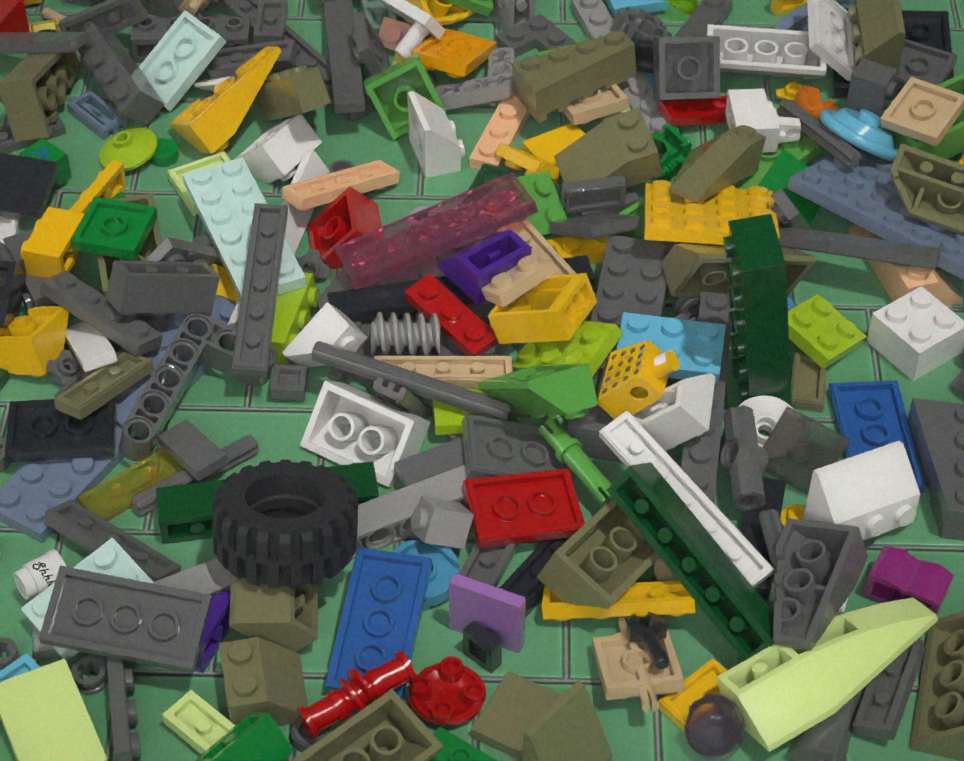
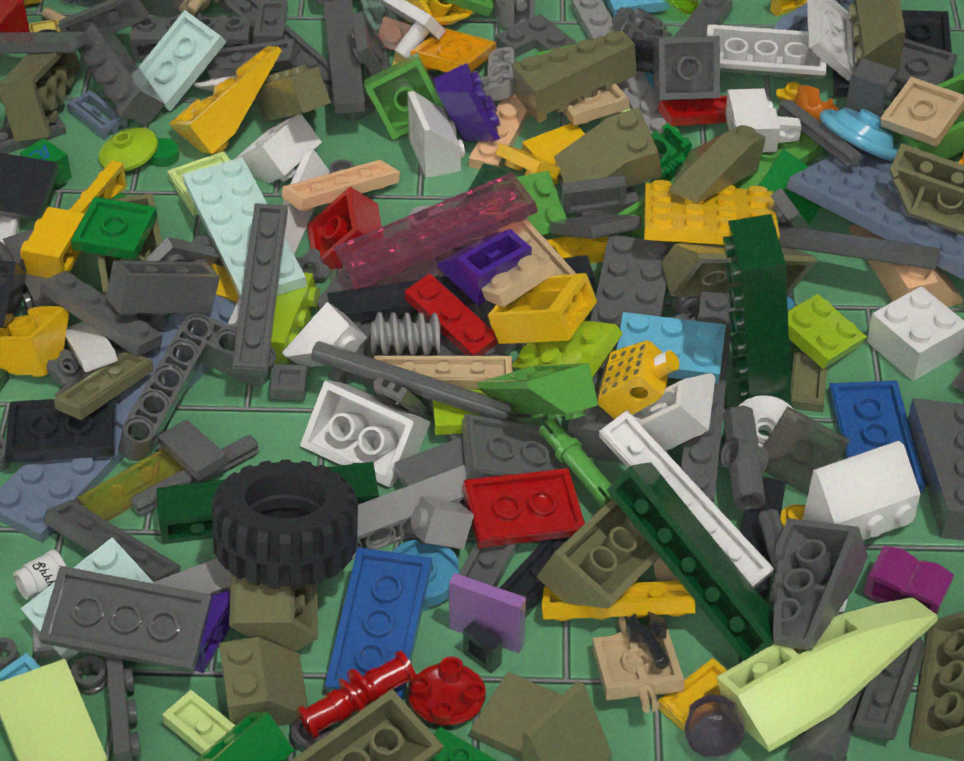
none -> dark purple slope [434,63,501,142]

